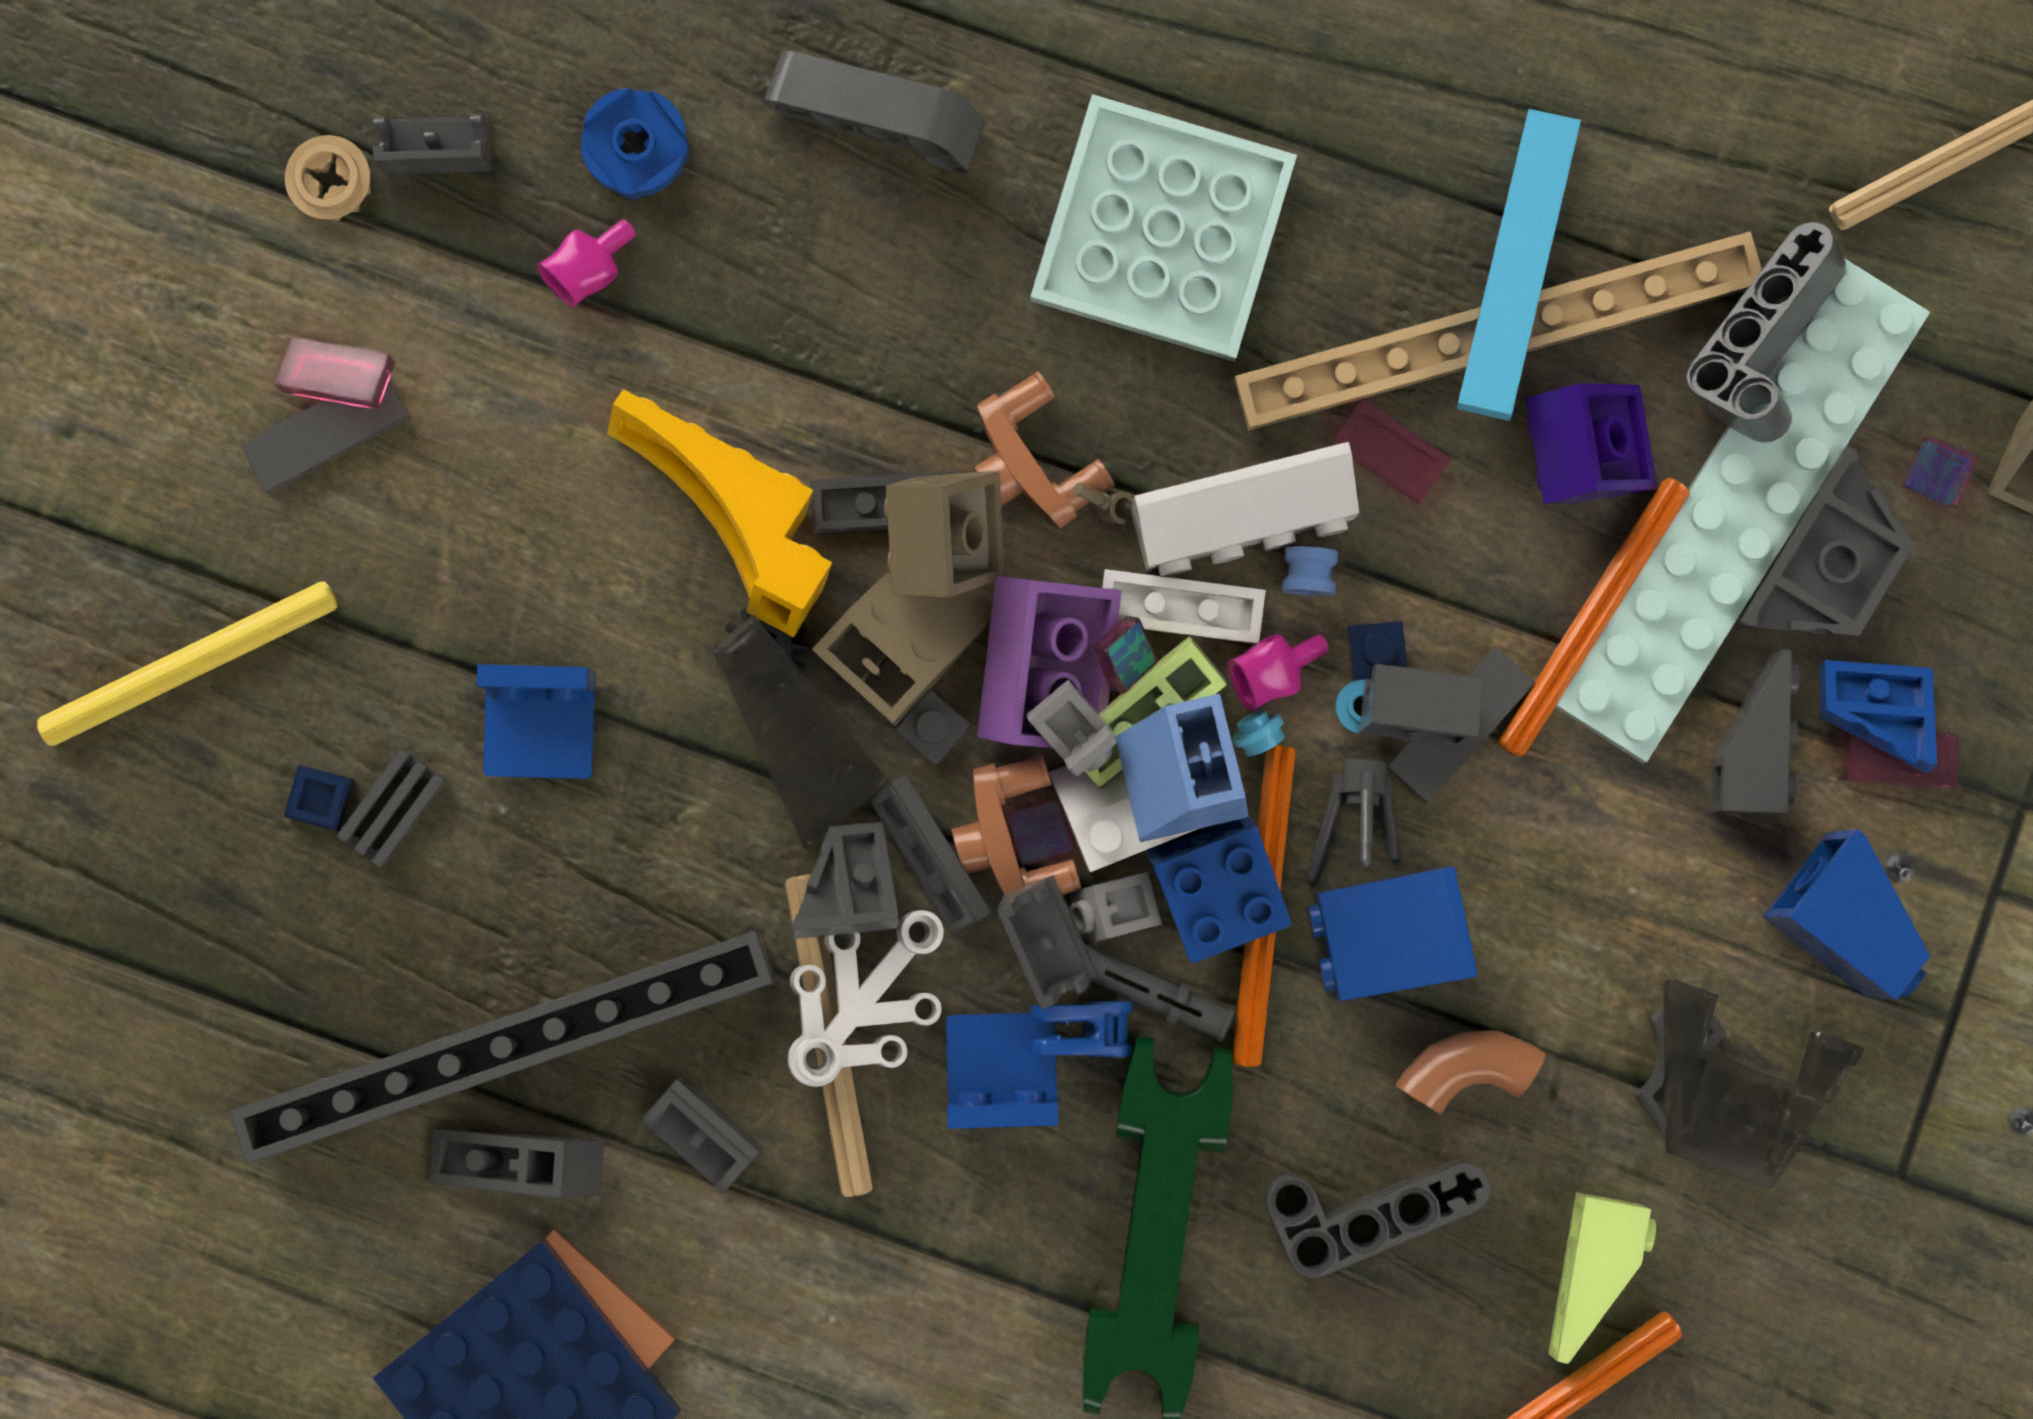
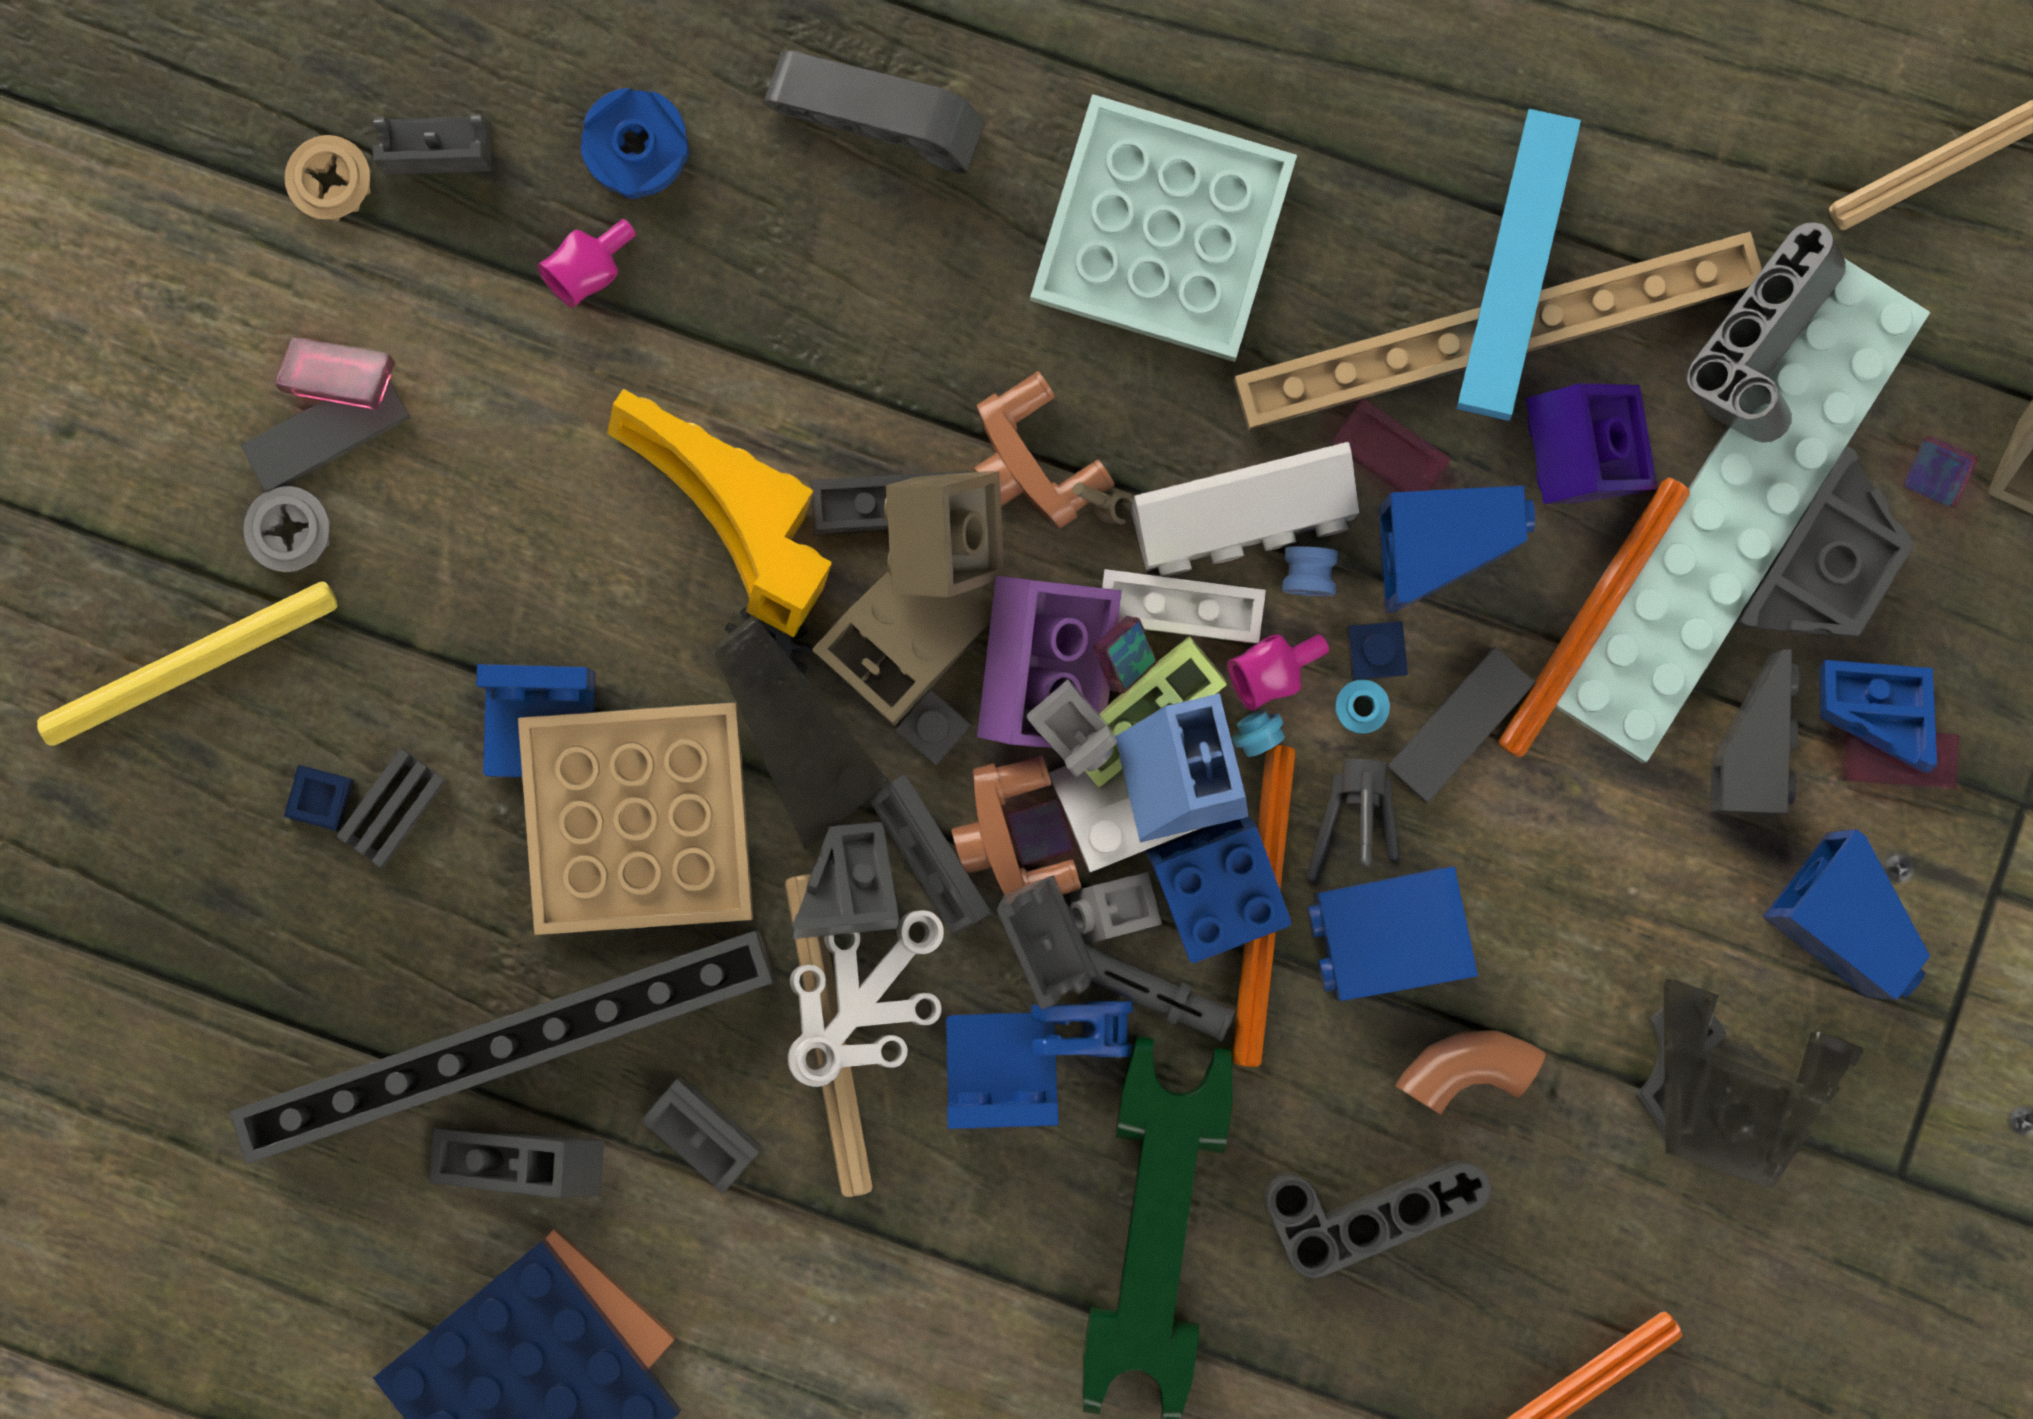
dark grey hinge [1359,664,1483,748] -> none
yellowish green slope [1548,1192,1656,1364] -> none
none -> light grey gear [243,486,332,572]
none -> tan plate [518,702,753,935]
none -> blue slope [1378,485,1535,613]

